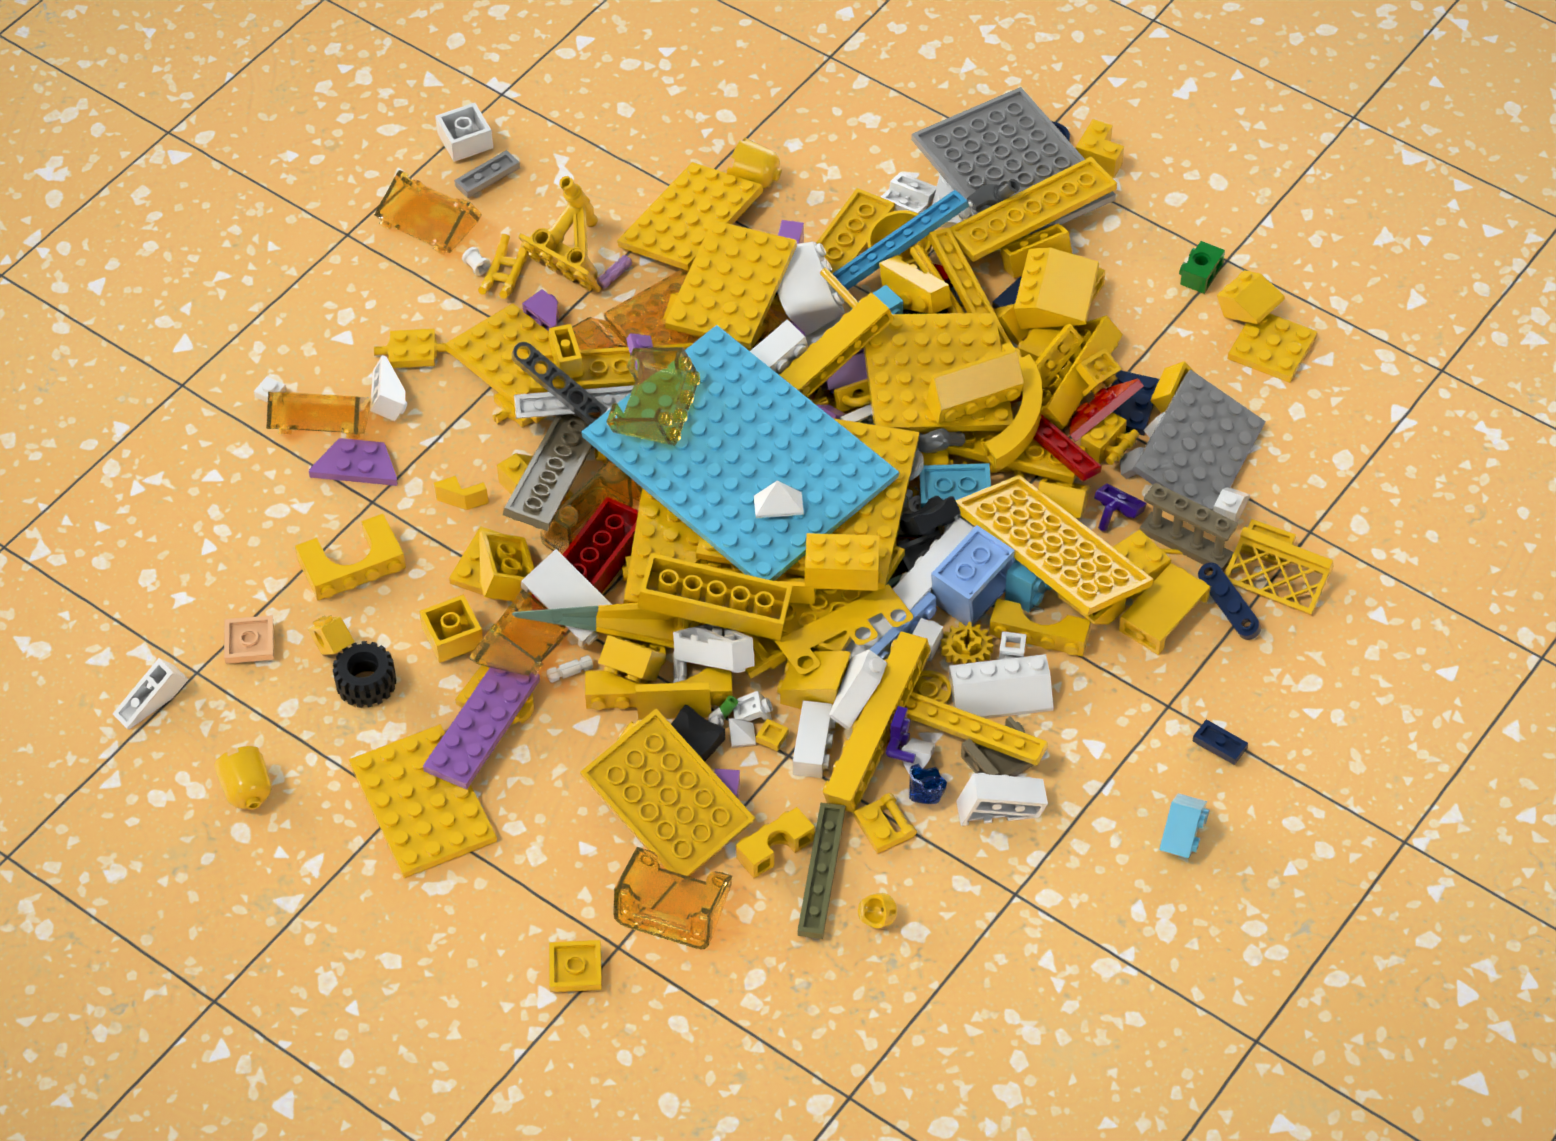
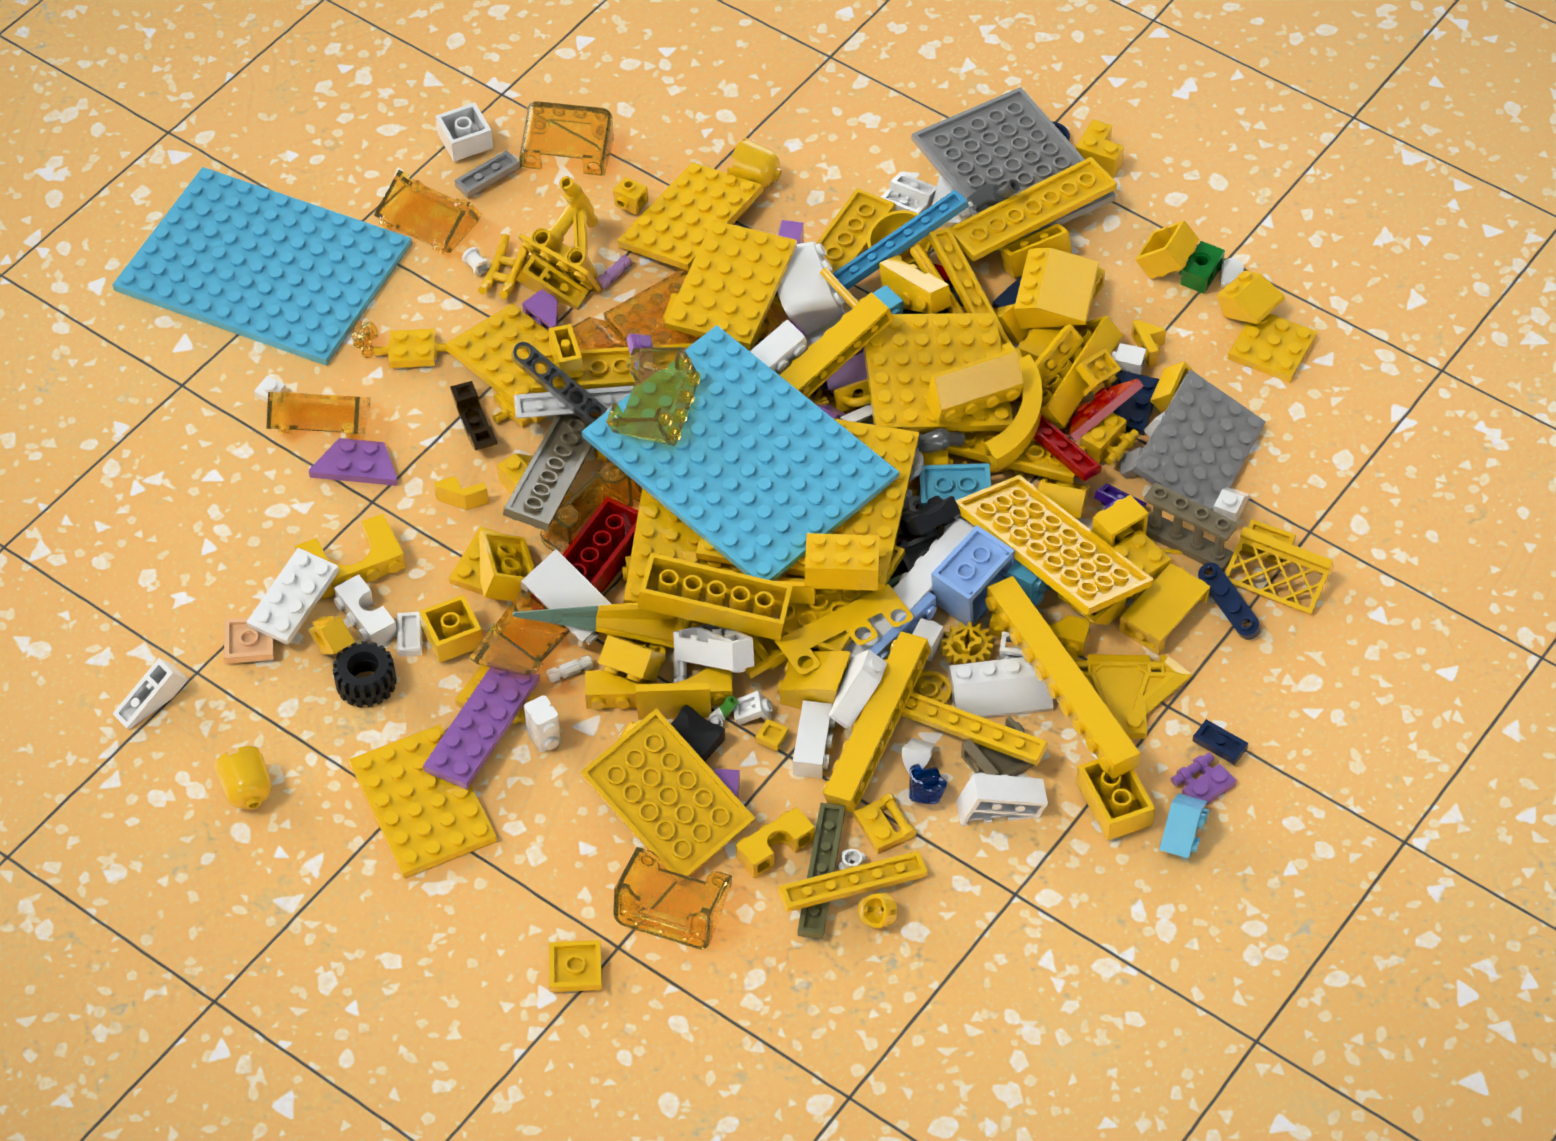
white slope [370,355,407,421] -> none
white slope [729,718,756,748] -> none
white slope [754,480,804,518] -> none
dark purple plate [886,706,916,763] -> none
none -> medium azure plate [112,167,412,366]
none -> white plate [246,548,339,645]
none -> white arch [334,575,397,646]
none -> clear yellow plate [351,321,379,358]
none -> white tile [397,612,423,657]
none -> dark brown slope [450,381,497,451]
none -> yellow slope [516,254,589,310]
none -> clear yellow windscreen [519,101,614,176]
none -> white brick [524,695,561,752]
none -> yellow brick [613,176,648,215]
none -> yellow plate [777,851,928,912]
none -> white plate [838,849,866,870]
none -> yellow brick [985,576,1140,779]
none -> yellow plate [1069,654,1193,739]
none -> yellow brick [1076,759,1155,841]
none -> yellow brick [1092,495,1148,547]
none -> white brick [1112,343,1146,375]
none -> yellow slope [1131,319,1166,367]
none -> yellow piece [1135,220,1200,279]
none -> medium lavender plate [1171,752,1236,805]
none -> white piece [1221,258,1244,288]

